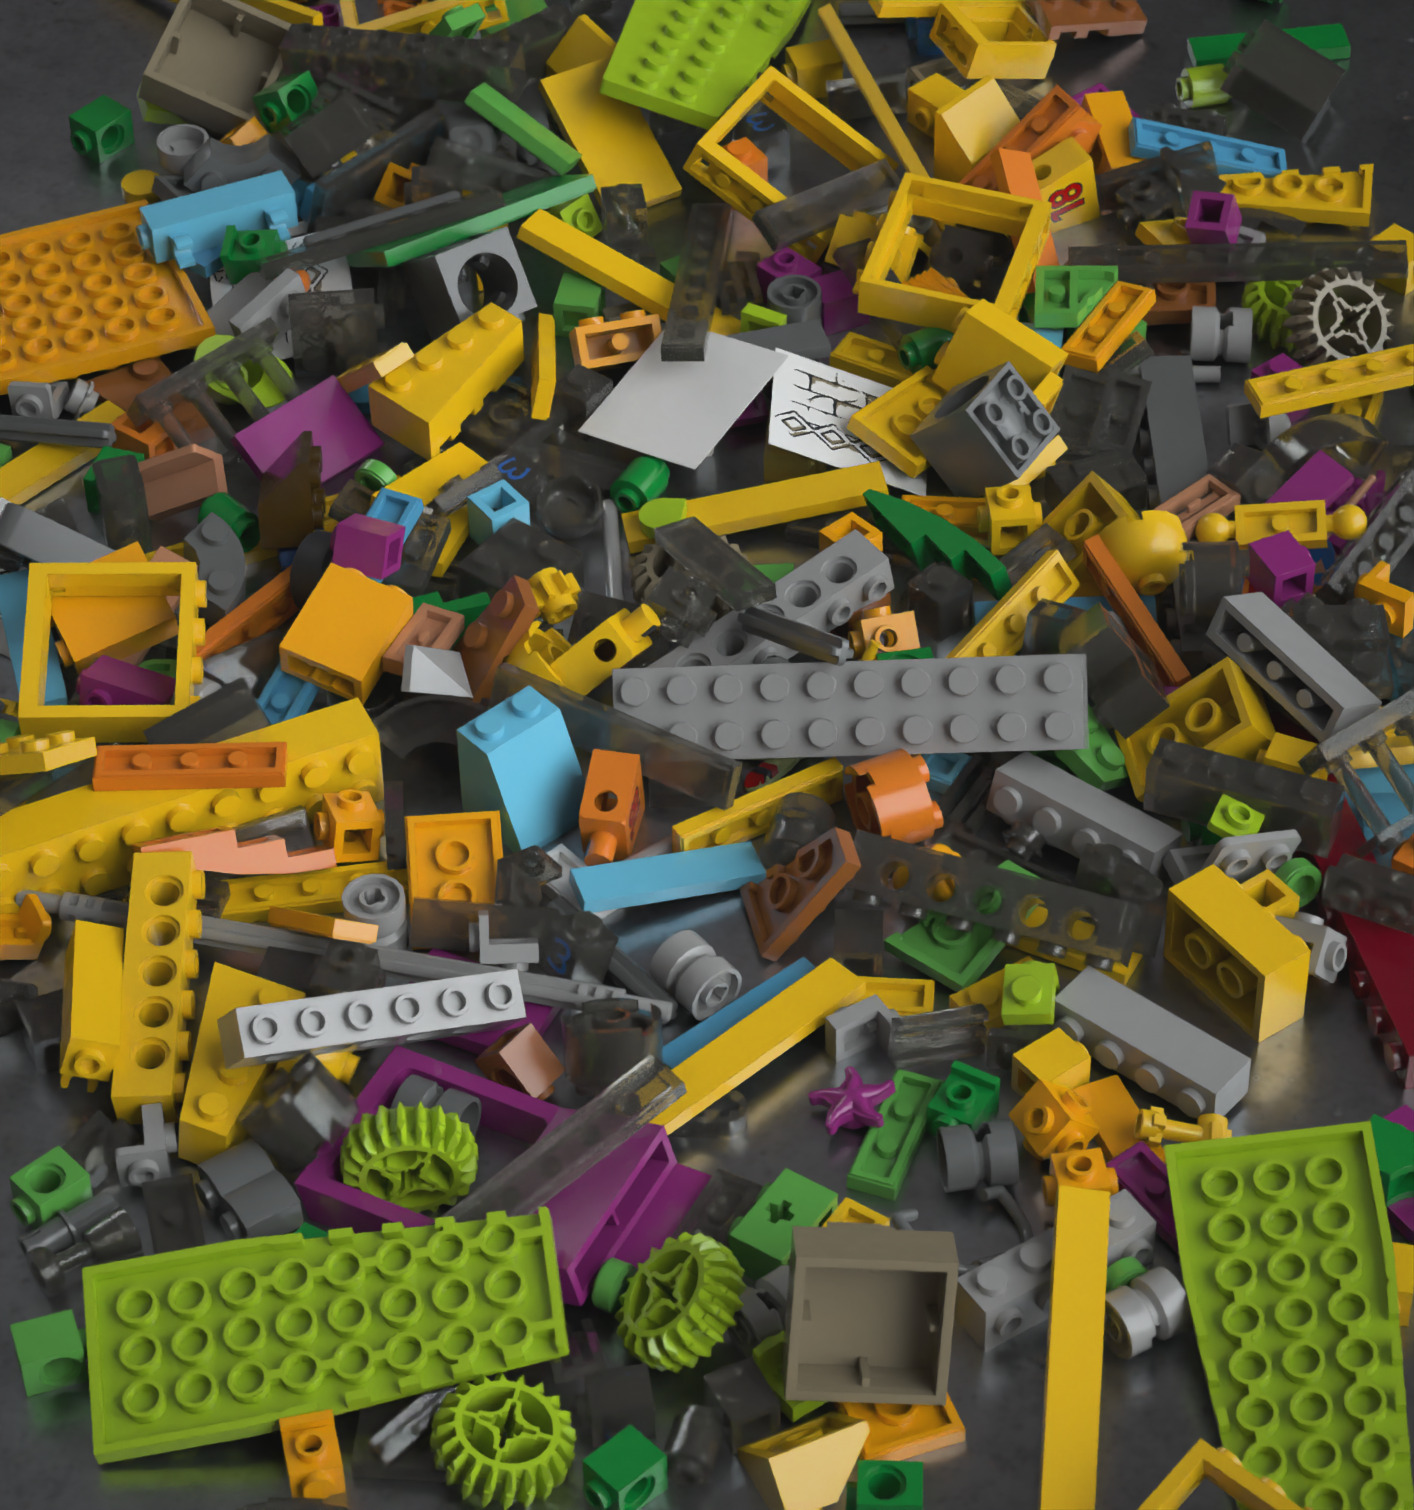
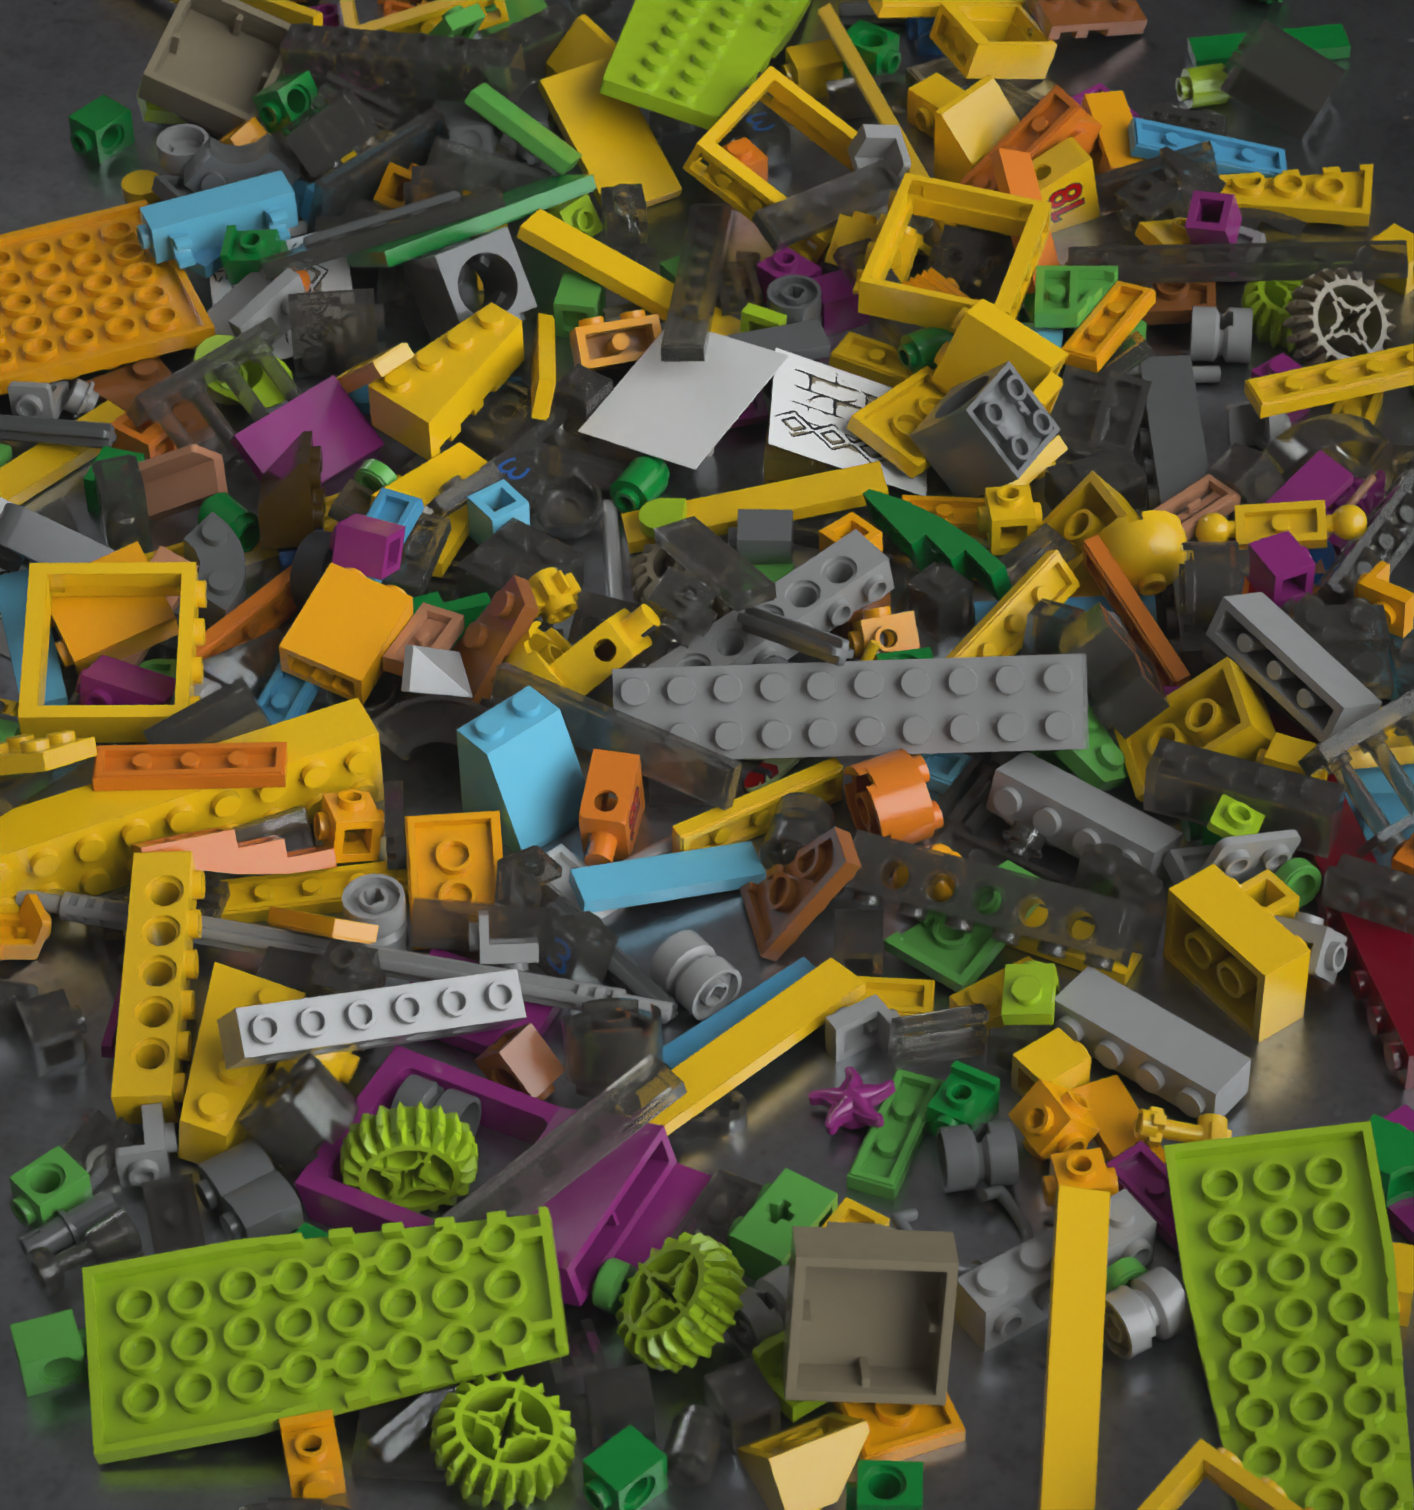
yellow brick [59,920,124,1093] -> none
none -> dark grey brick [728,509,793,565]
none -> green brick [838,19,901,85]
none -> light grey panel [847,124,911,190]

